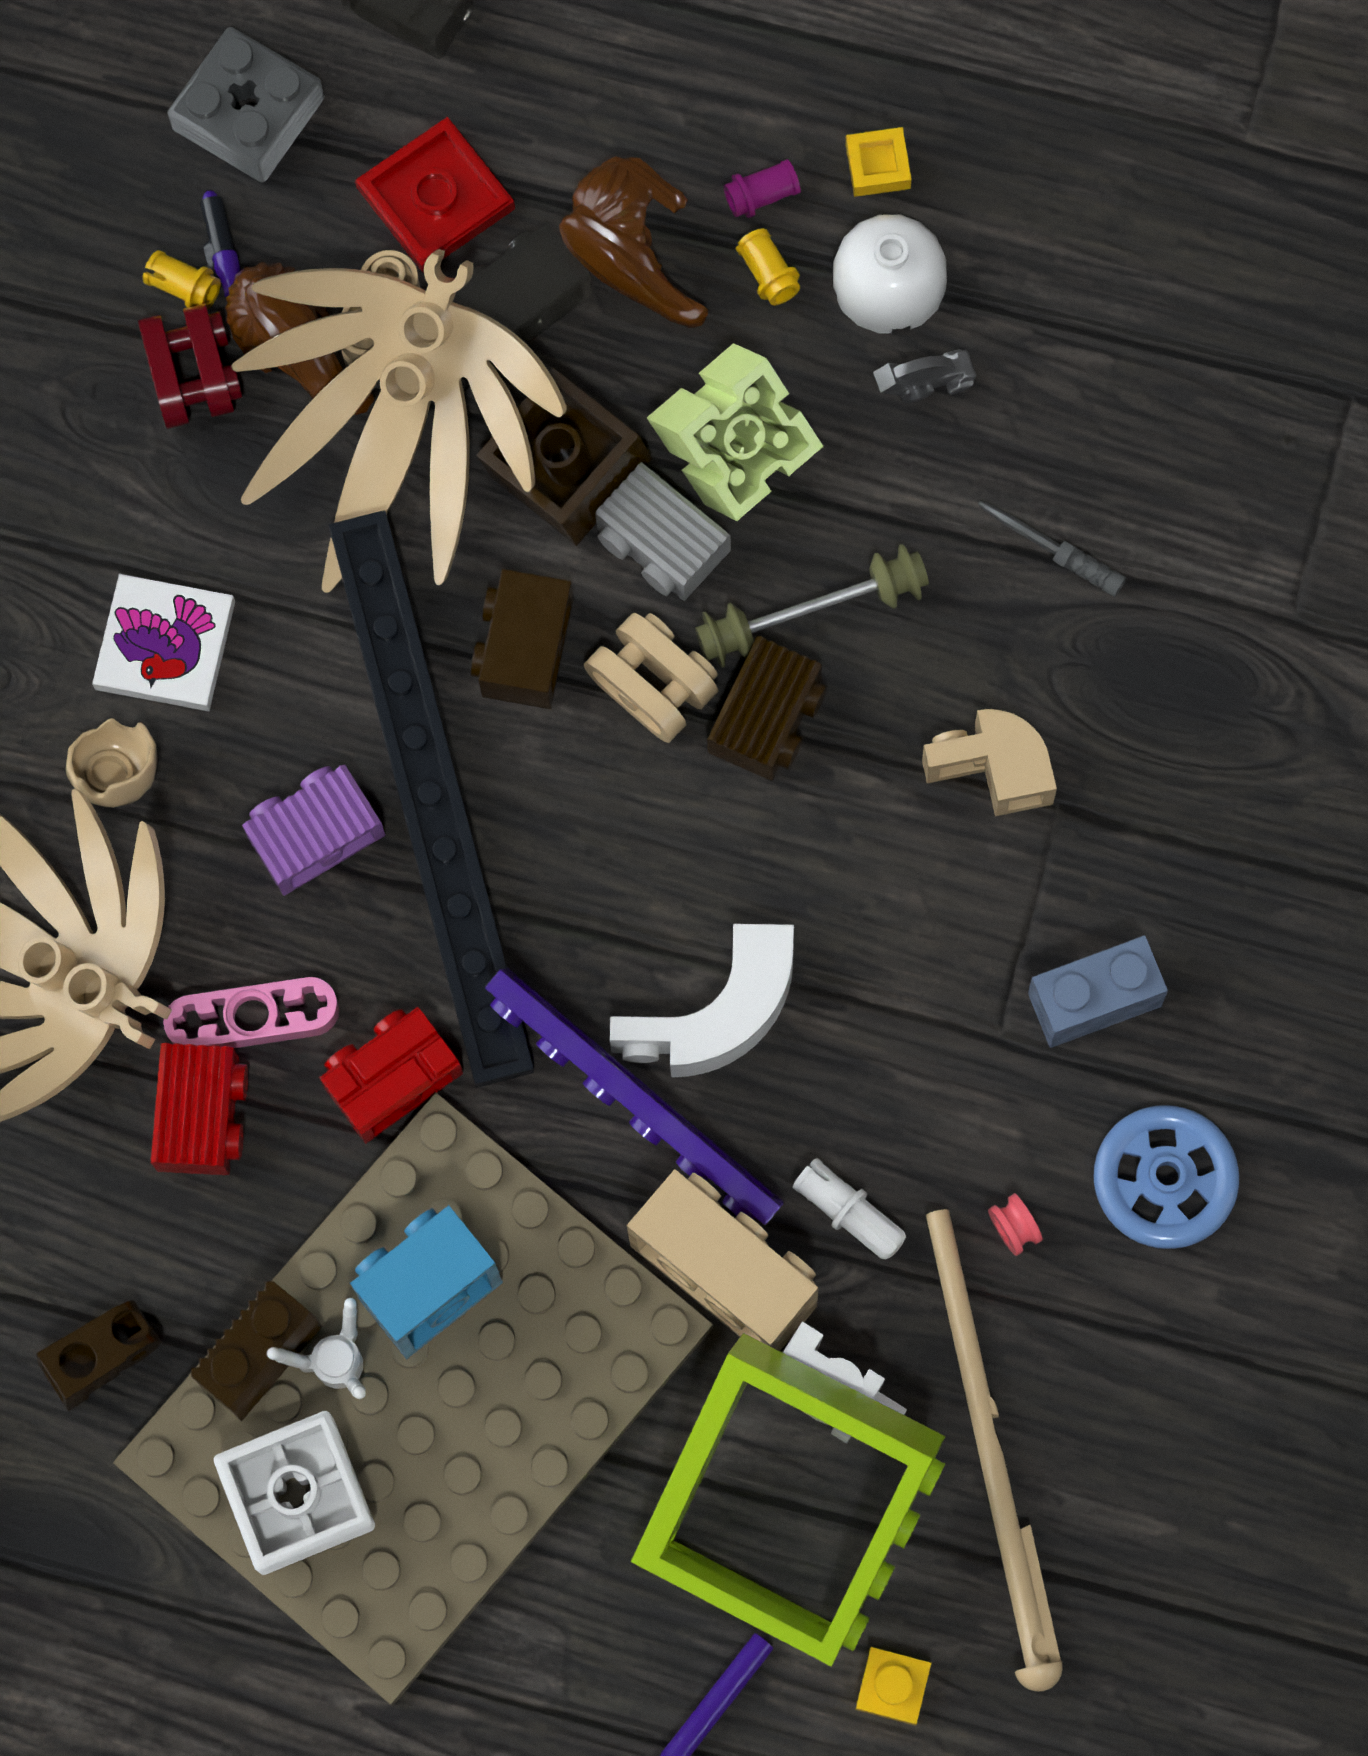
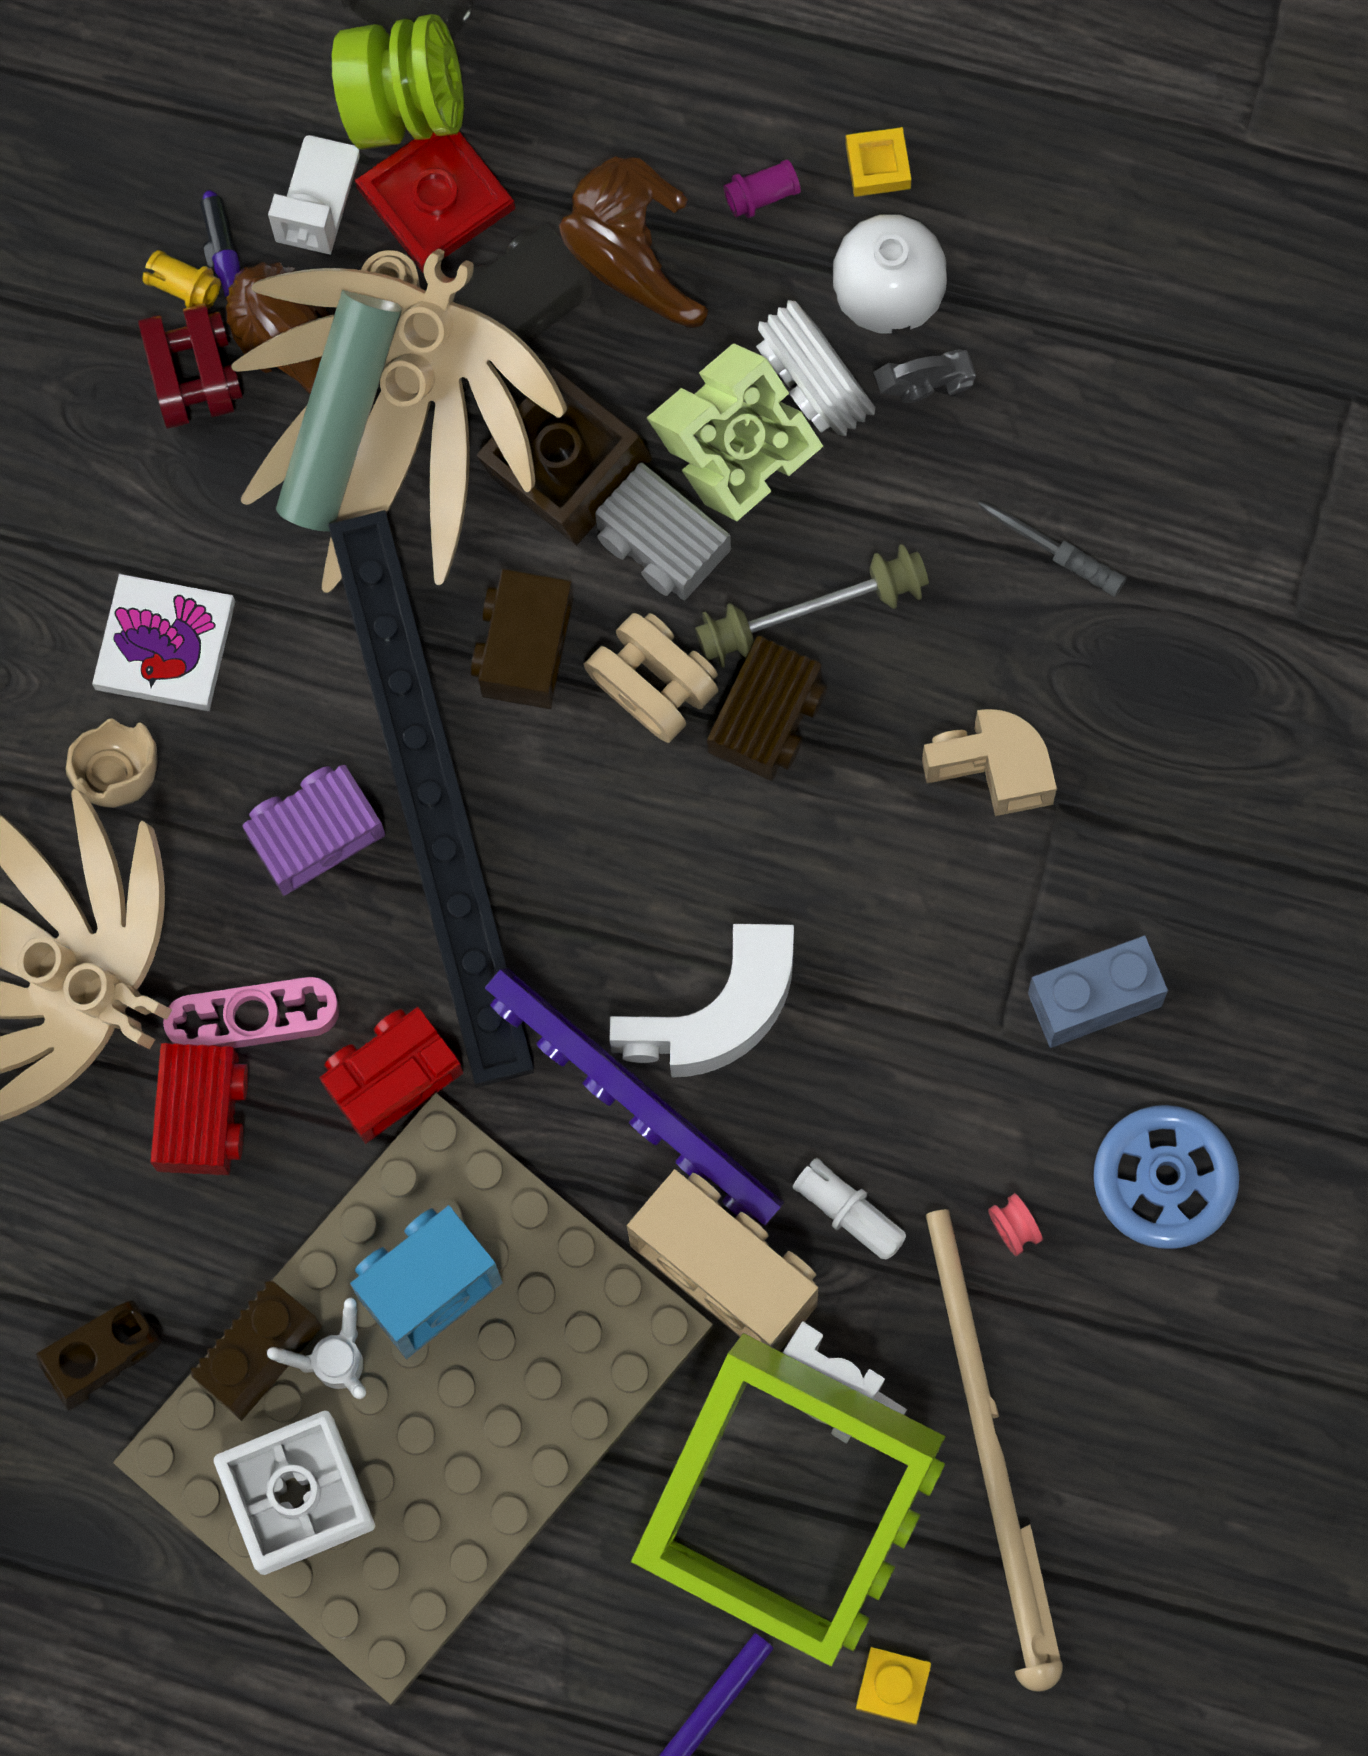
dark grey brick [167,27,325,182] -> none
yellow pin [735,228,800,306] -> none
none -> white bracket [268,135,360,255]
none -> sand green brick [276,290,402,531]
none -> lime wheel [332,14,464,150]
none -> white brick [756,300,875,436]

